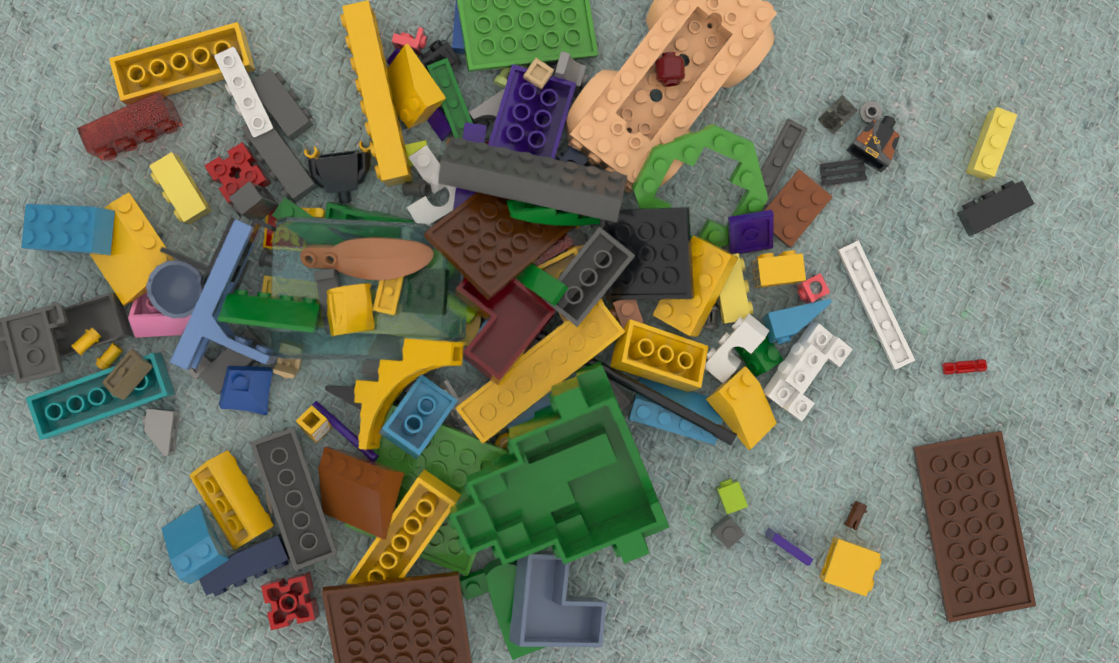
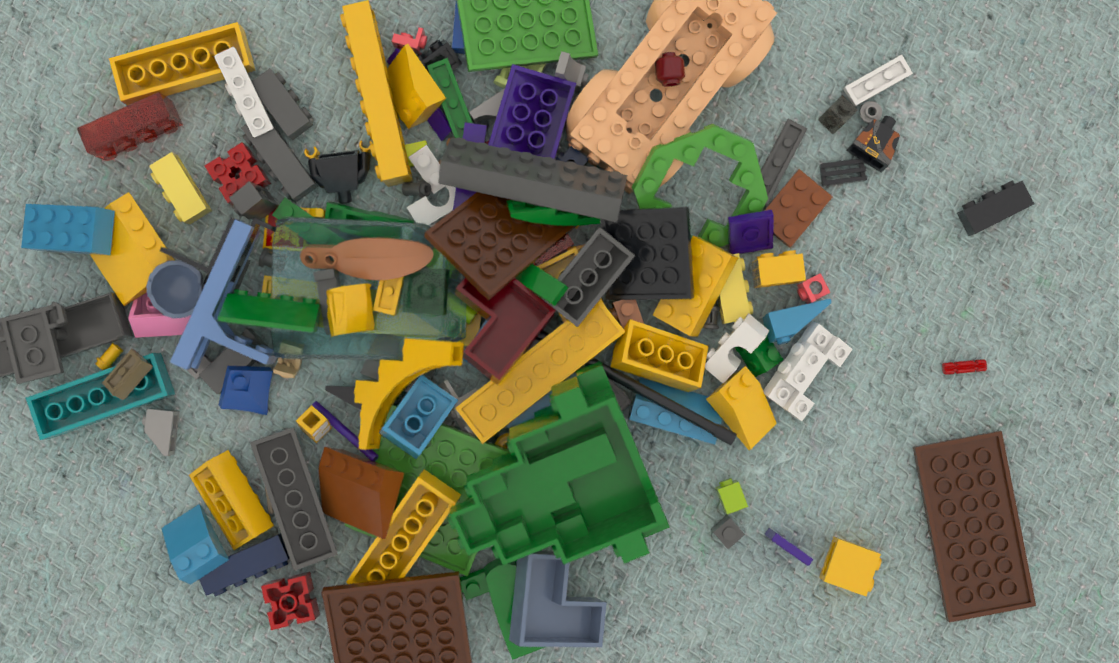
yellow pin [71,327,101,356] -> none
tan tile [523,58,554,90] -> none
white plate [837,240,915,370] -> none
reddish brown pin [844,500,868,530] -> none
light yellow brick [966,107,1018,180] -> none
none -> white plate [843,55,913,107]

